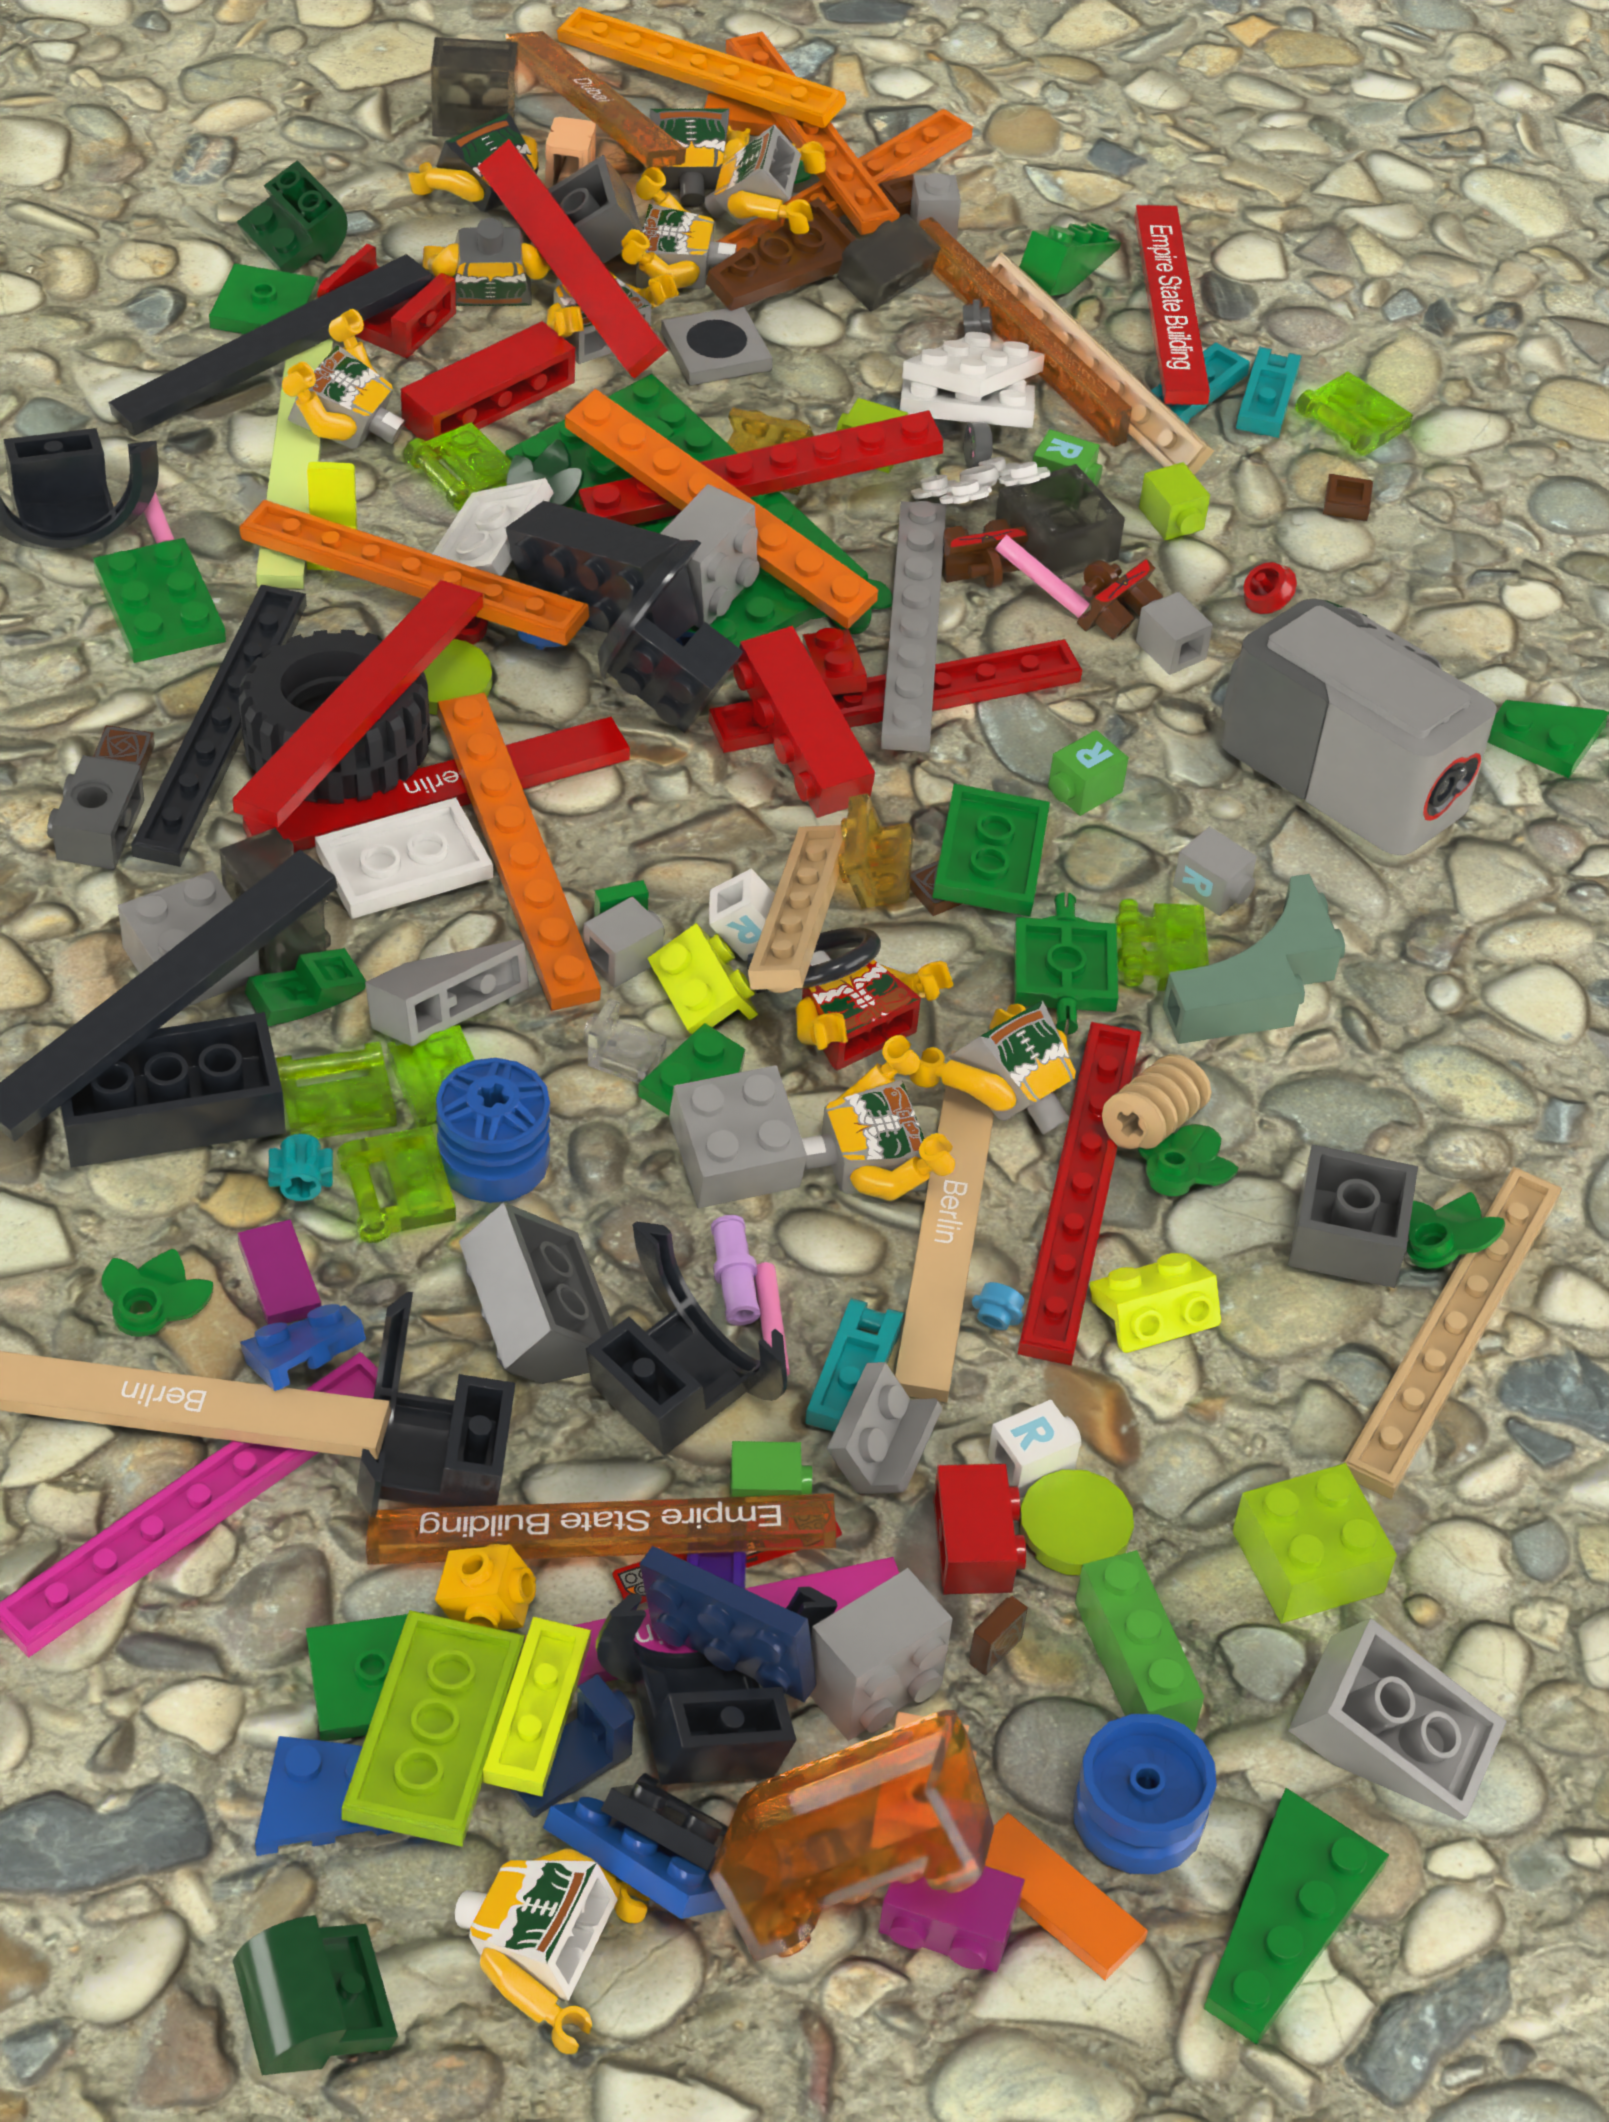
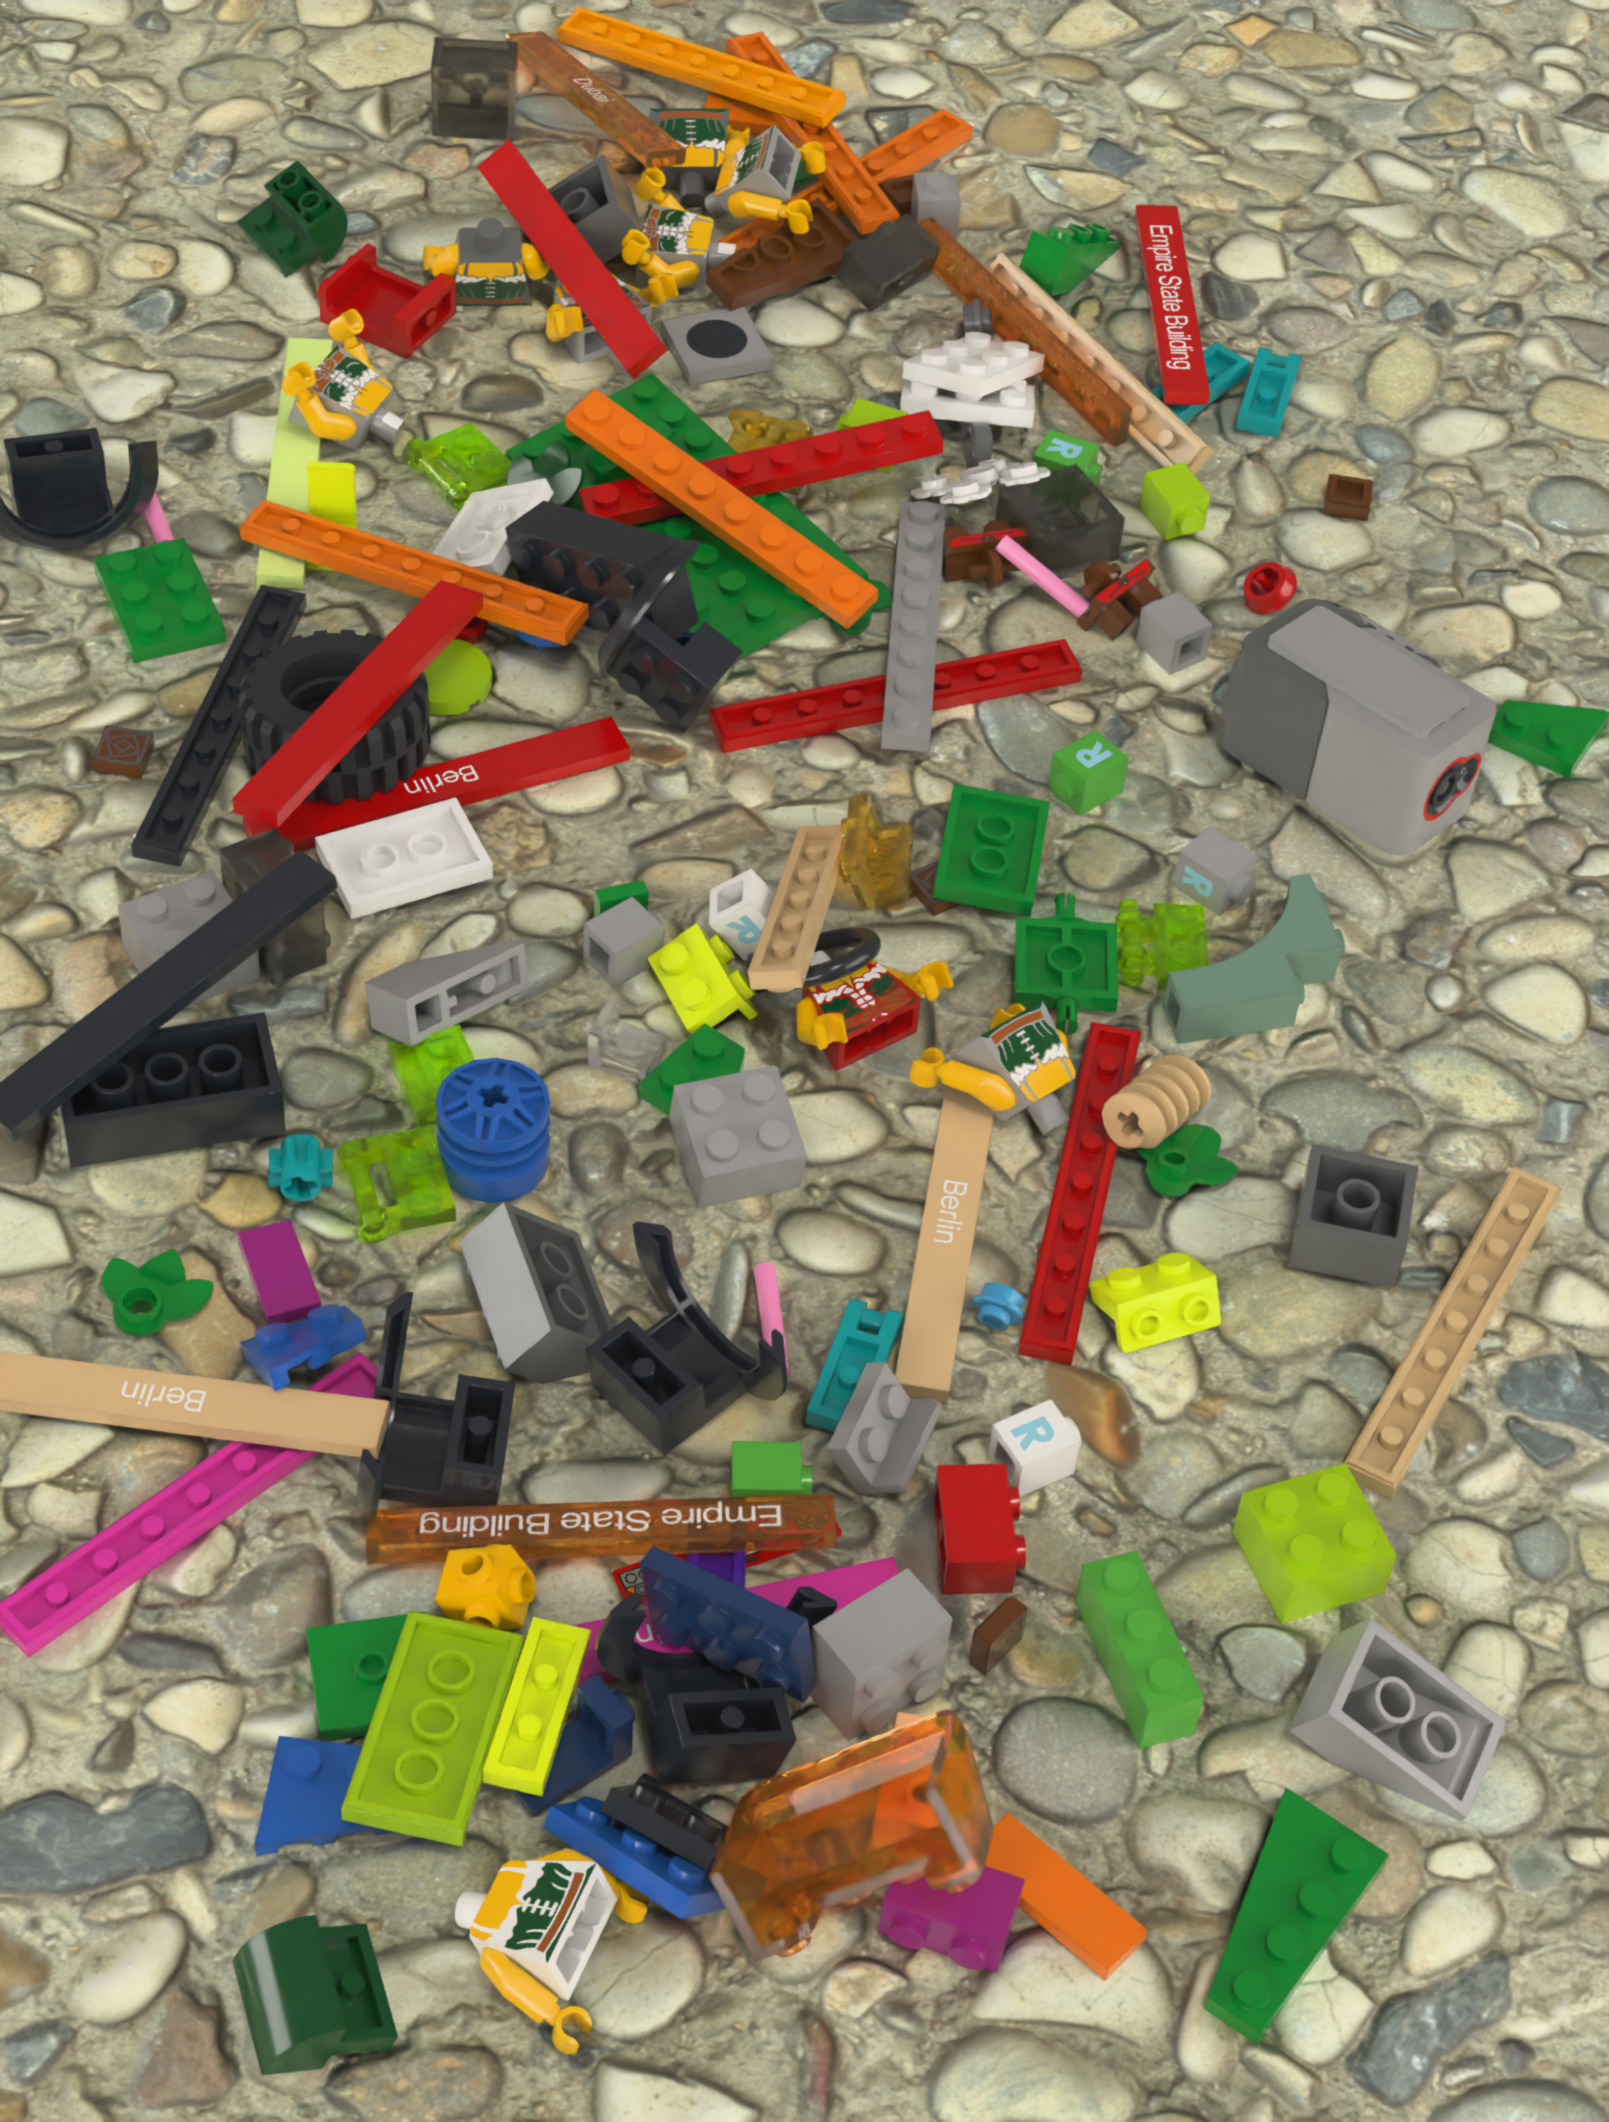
dark grey brick [47,755,145,870] -> none
black tile [109,254,432,436] -> none
green plate [209,263,319,334] -> none
green slope [244,948,366,1026] -> none
clear neon green plate [275,1041,397,1139] -> none
red brick [401,321,575,451] -> none
torso [408,113,539,212] -> none
orange plate [437,692,601,1011] -> none
light nougat brick [545,117,596,189] -> none
light grey brick [660,484,760,628] -> none
lavender pin [711,1215,761,1326] -> none
red brick [733,626,875,818] -> none
torso [801,1035,955,1201] -> none
red plate [802,628,867,695] -> none
lime tile [1019,1469,1134,1575] -> none
blue wheel [1073,1714,1217,1874] -> none
clear neon green plate [1295,371,1413,456] -> none
green plate [1407,1192,1505,1269] -> none

